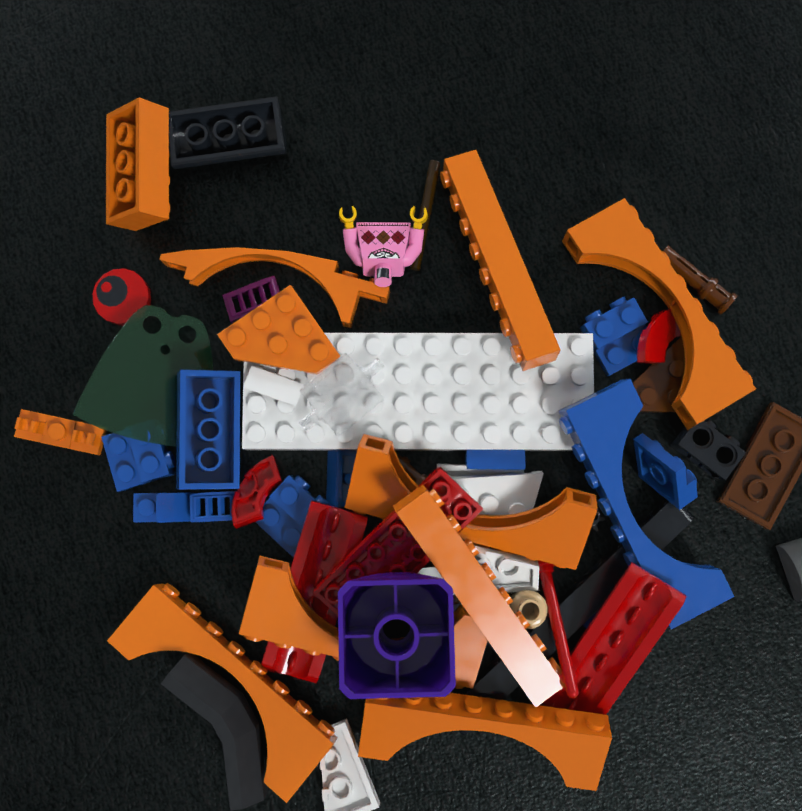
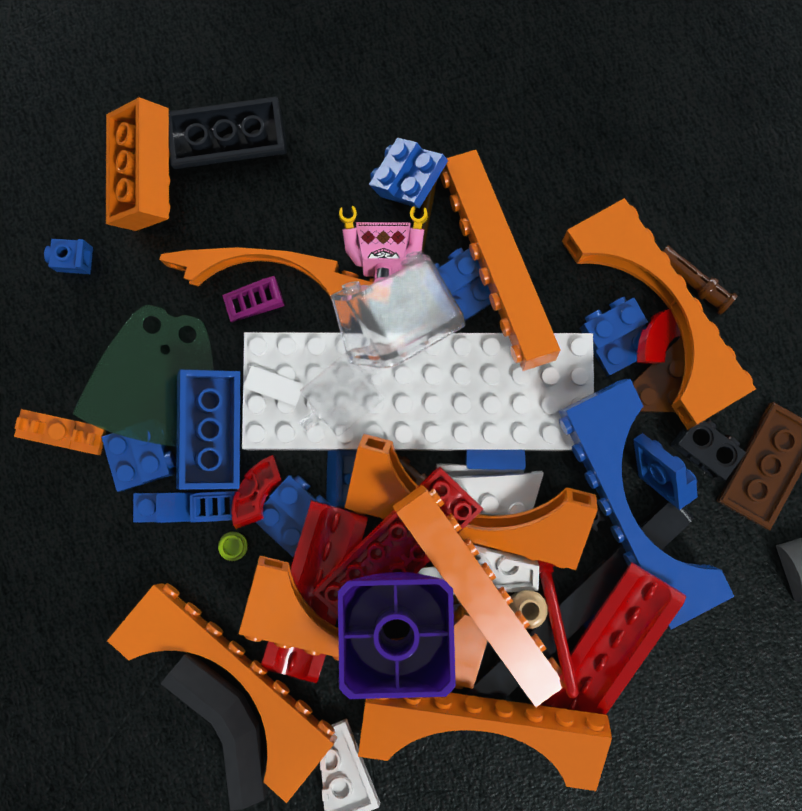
red tile [92,268,151,325] -> none
orange plate [217,285,341,375] -> none
none -> blue brick [44,239,93,274]
none -> lime plate [218,532,248,561]
none -> clear windscreen [331,251,465,368]
none -> blue plate [369,138,448,209]
none -> blue plate [422,248,491,329]

